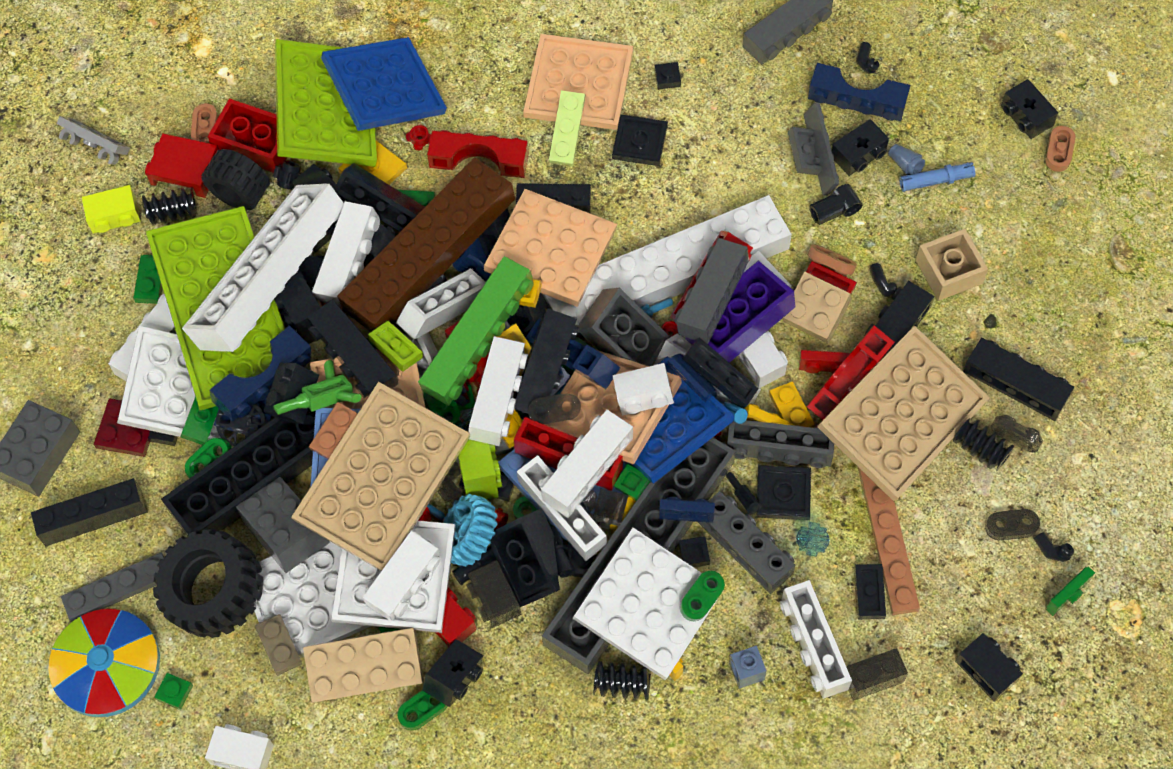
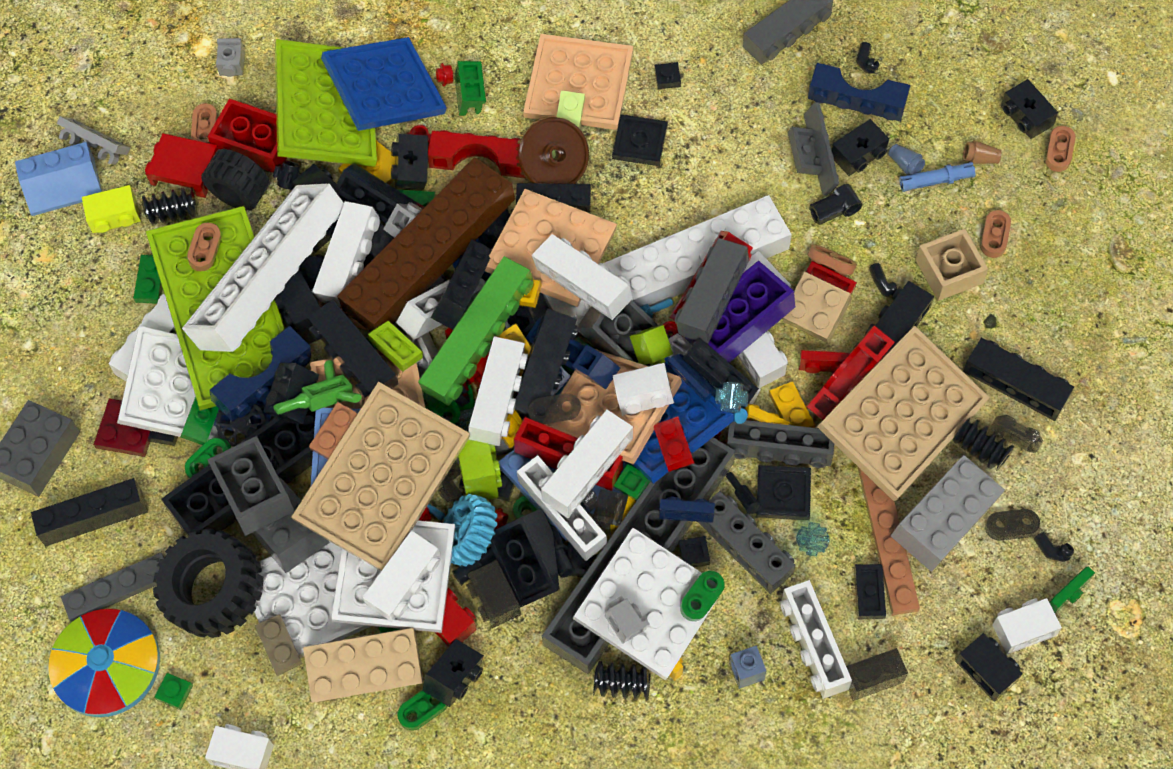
none -> medium blue slope [15,142,102,216]
none -> nougat plate [187,223,221,271]
none -> dark grey brick [207,436,295,536]
none -> light grey brick [216,38,245,77]
none -> light grey brick [383,202,422,238]
none -> black brick [391,134,428,190]
none -> black brick [431,239,492,330]
none -> red plate [436,63,453,87]
none -> green hinge [454,61,486,116]
none -> reddish brown wheel [516,117,589,184]
none -> white brick [532,234,633,320]
none -> light grey brick [605,596,650,644]
none -> lime brick [629,325,673,366]
none -> red plate [654,417,694,472]
none -> clear light blue gear [715,382,749,413]
none -> light grey brick [891,455,1005,572]
none -> medium nougat cone [963,140,1002,164]
none -> nougat plate [980,210,1011,258]
none -> white brick [992,598,1062,655]

